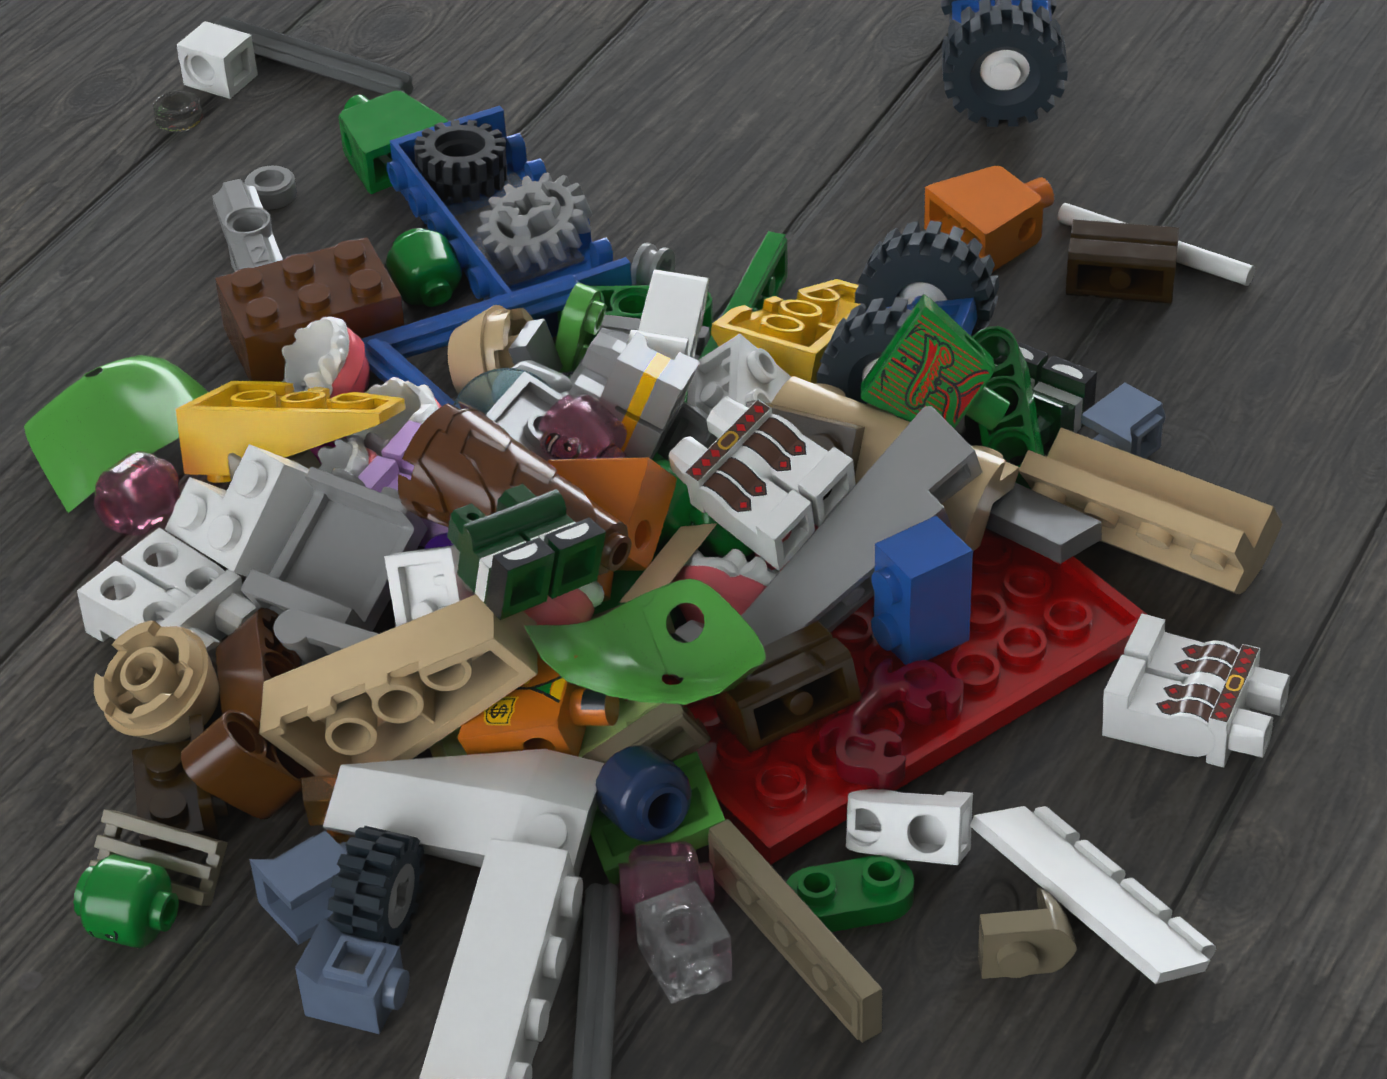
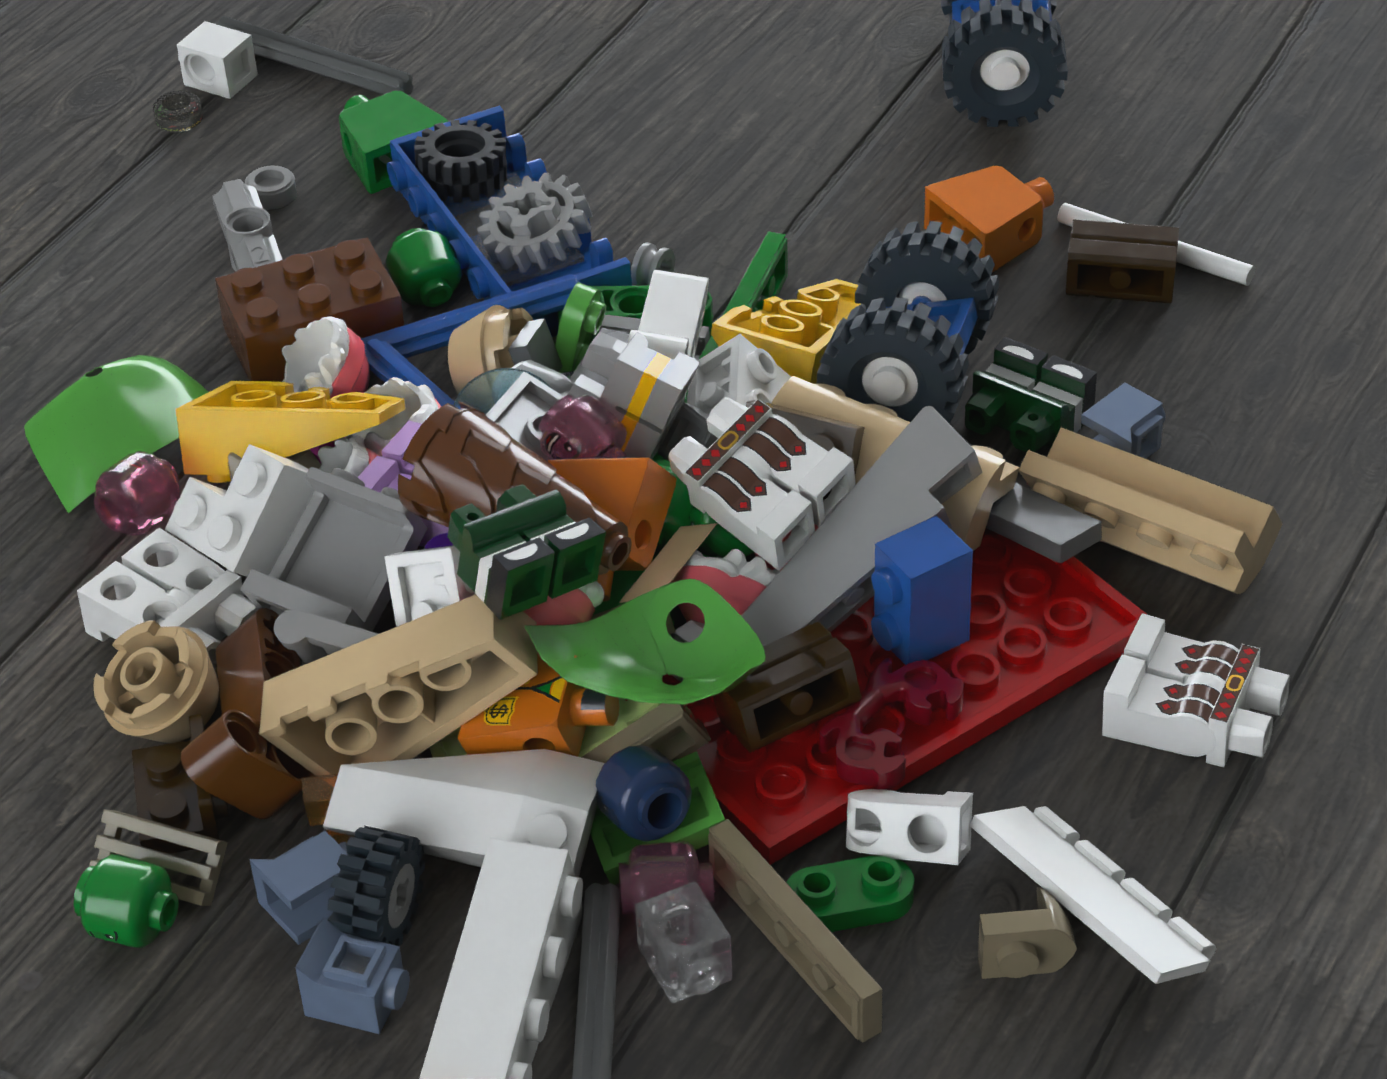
green torso [861,294,1010,431] -> none
green beam [972,326,1044,489] -> none

